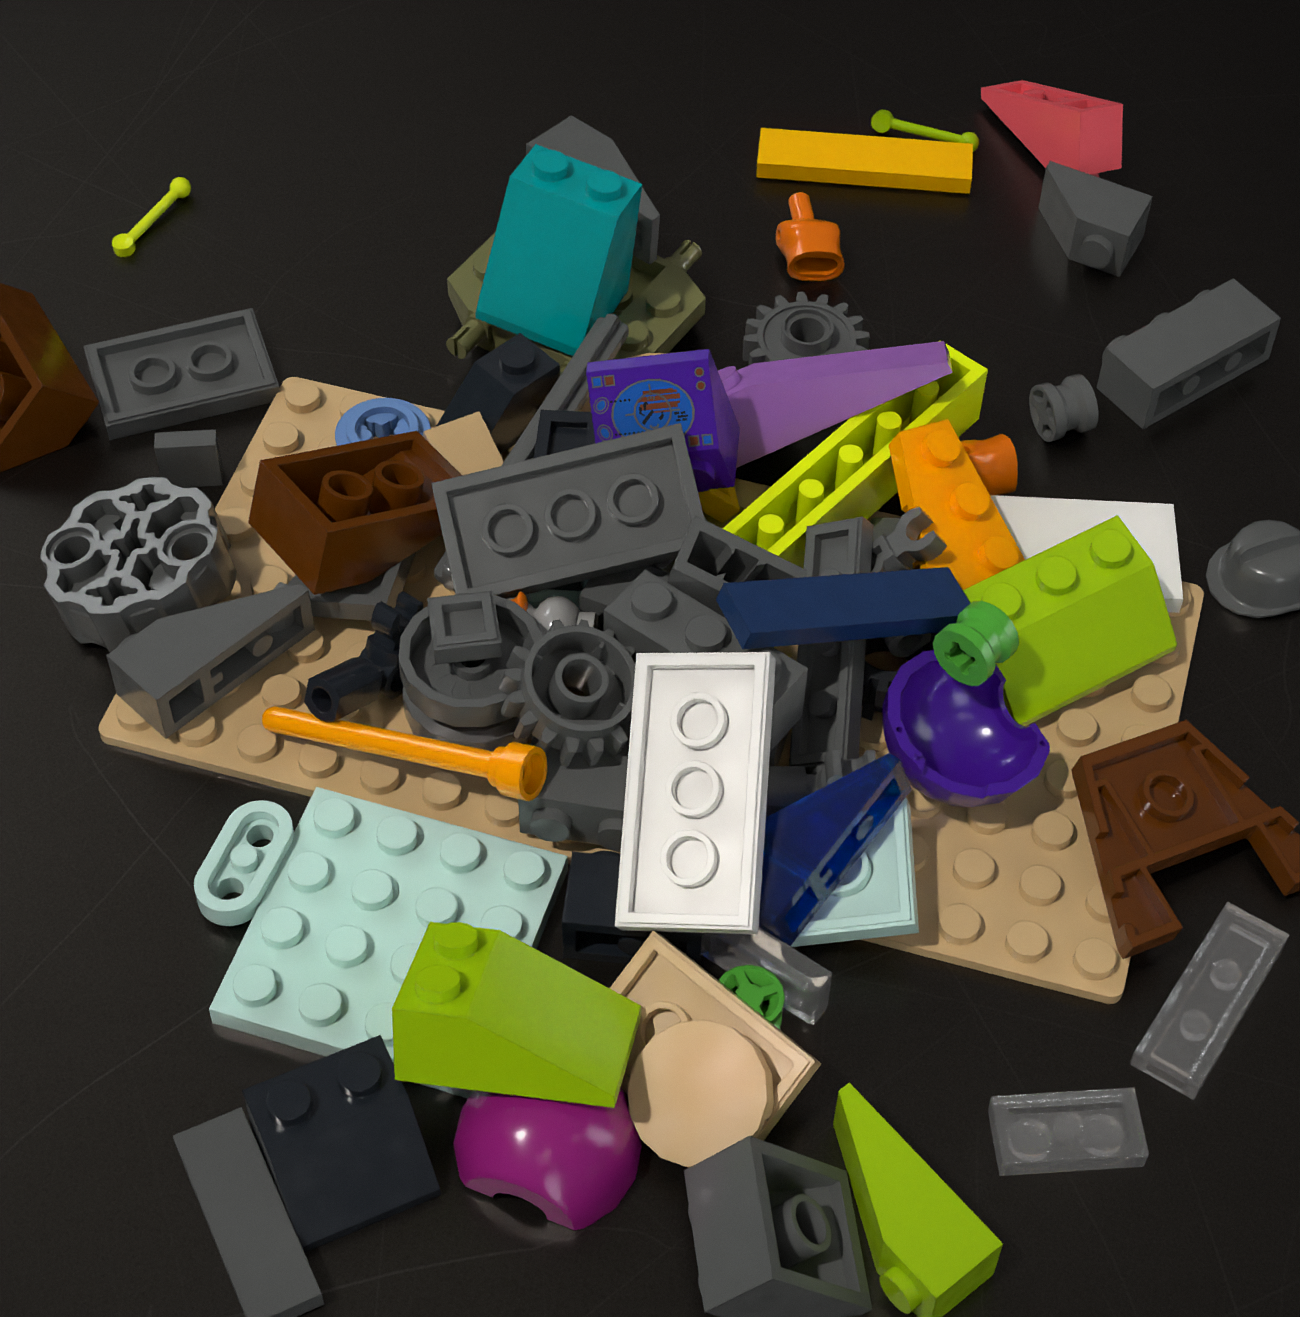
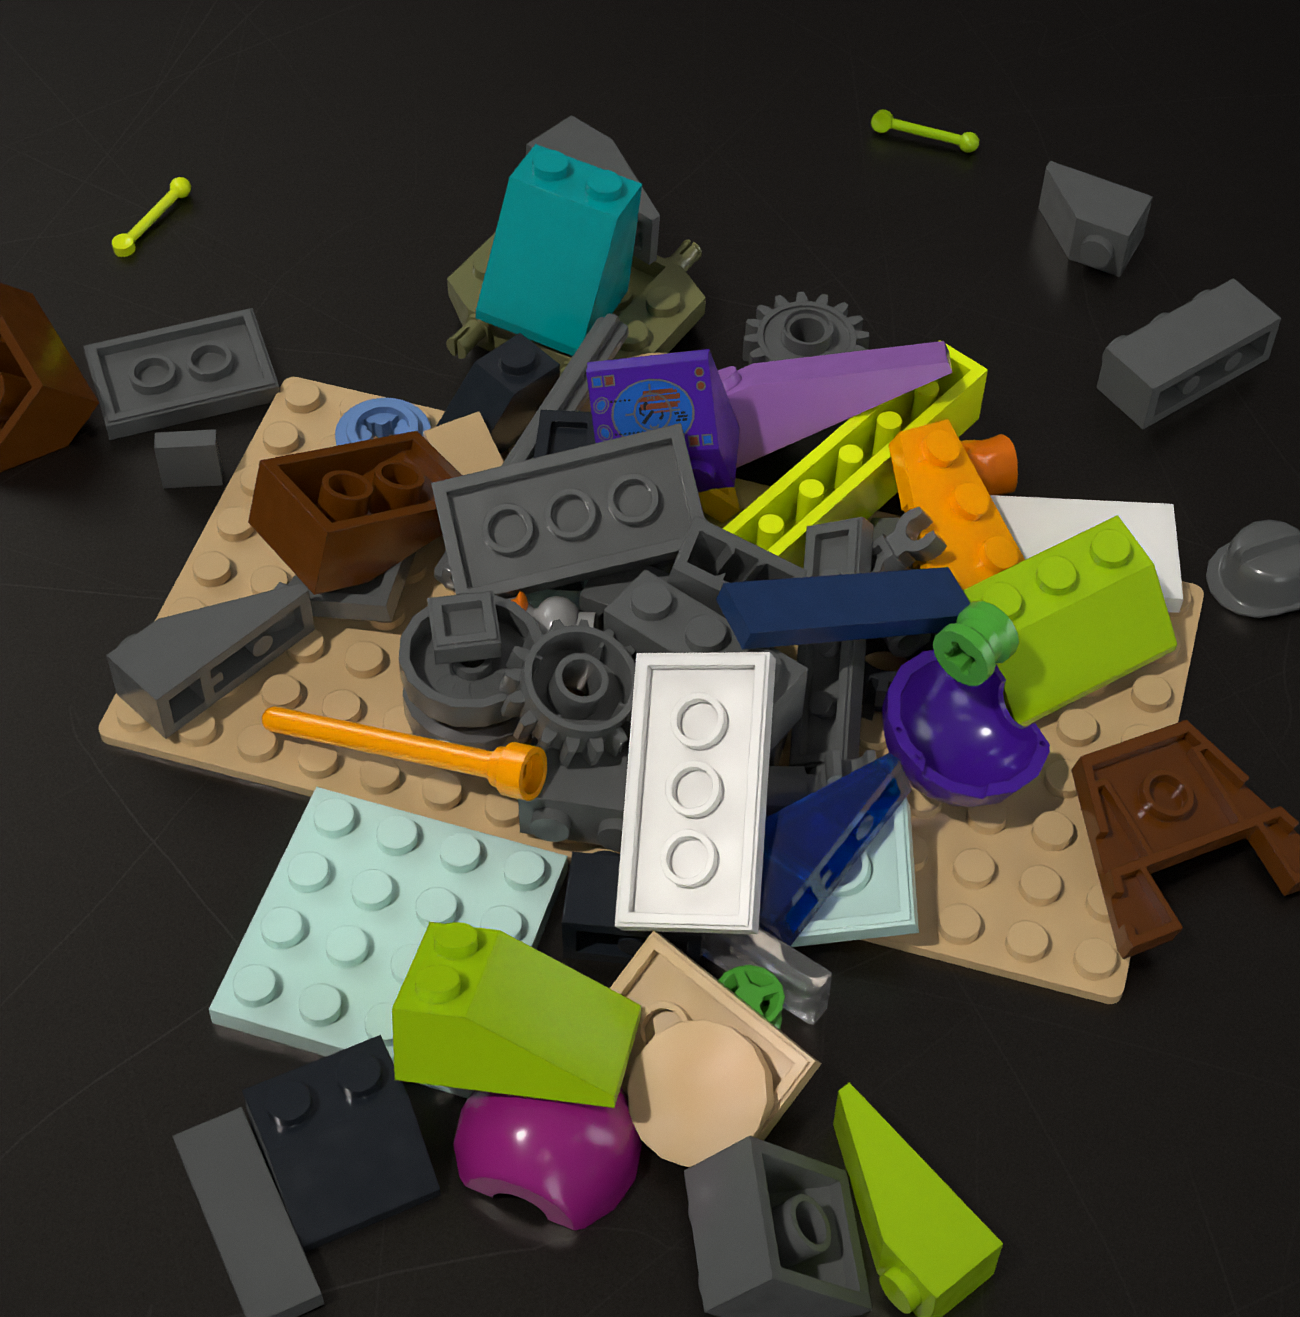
dark grey connector [40,477,237,653] -> none
light aqua plate [194,800,294,926] -> none
black bar [304,591,424,722] -> none
yellow tile [756,128,973,194] -> none
orange piece [776,192,845,281] -> none
coral slope [981,80,1123,177] -> none
clear plate [988,1088,1149,1176] -> none
dark grey wheel [1029,374,1099,442] -> none
clear tile [1130,902,1289,1100] -> none

